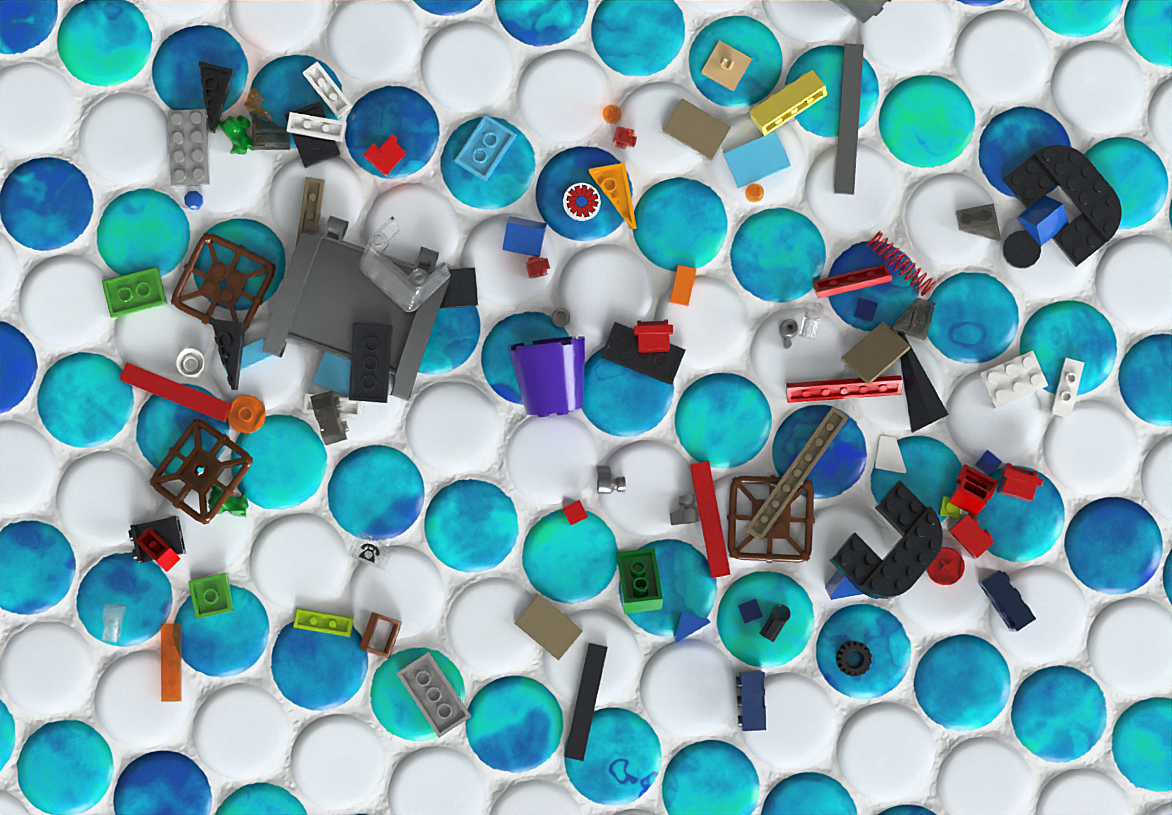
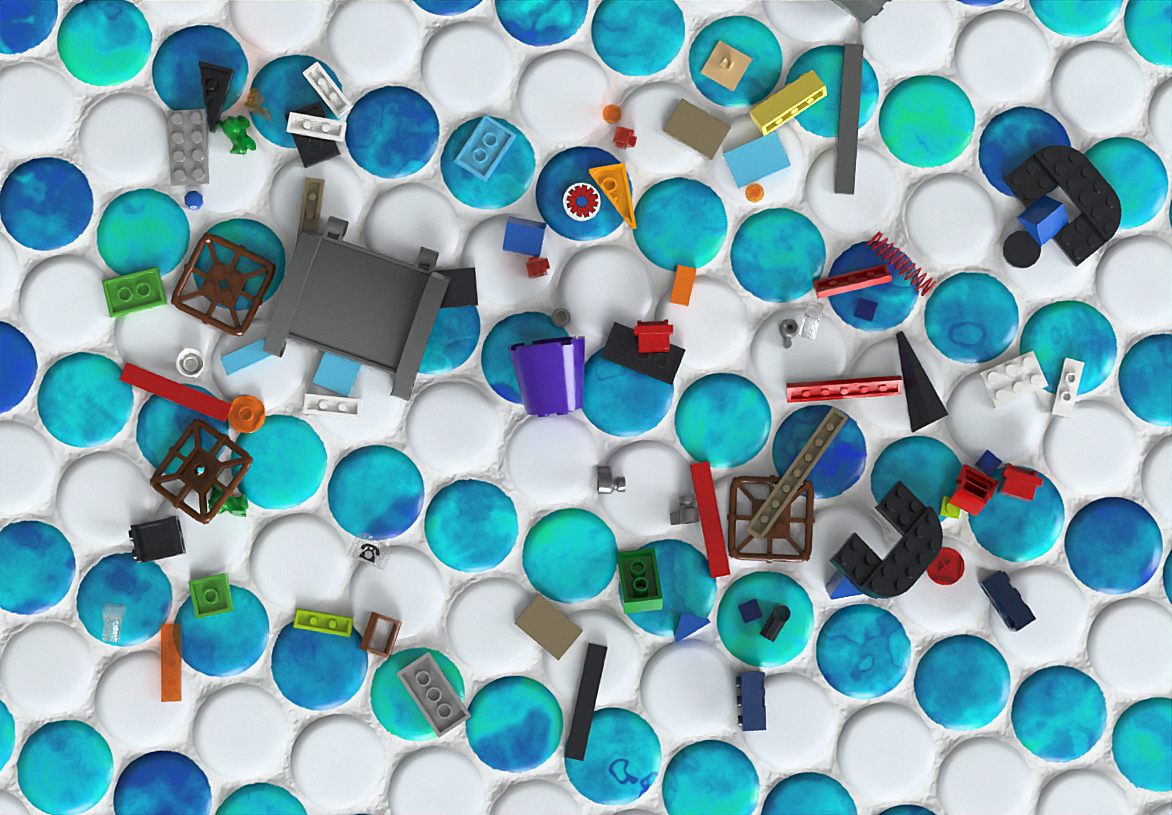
red brick [136,528,181,572] -> none
black wing [209,318,246,390] -> none
clear smoke wing [251,114,291,150] -> none
clear smoke brick [310,390,349,445] -> none
black plate [349,323,393,403] -> none
clear windscreen [359,216,451,312] -> none
red plate [362,134,406,176] -> none
red tile [562,500,588,525] -> none
black tyre [836,641,872,676] -> none
dark tan tile [842,322,910,385] -> none
white sticker [875,435,906,473] -> none
clear smoke wing [890,298,936,340] -> none
red brick [948,514,994,559] -> none
clear smoke wing [955,203,1001,241] -> none

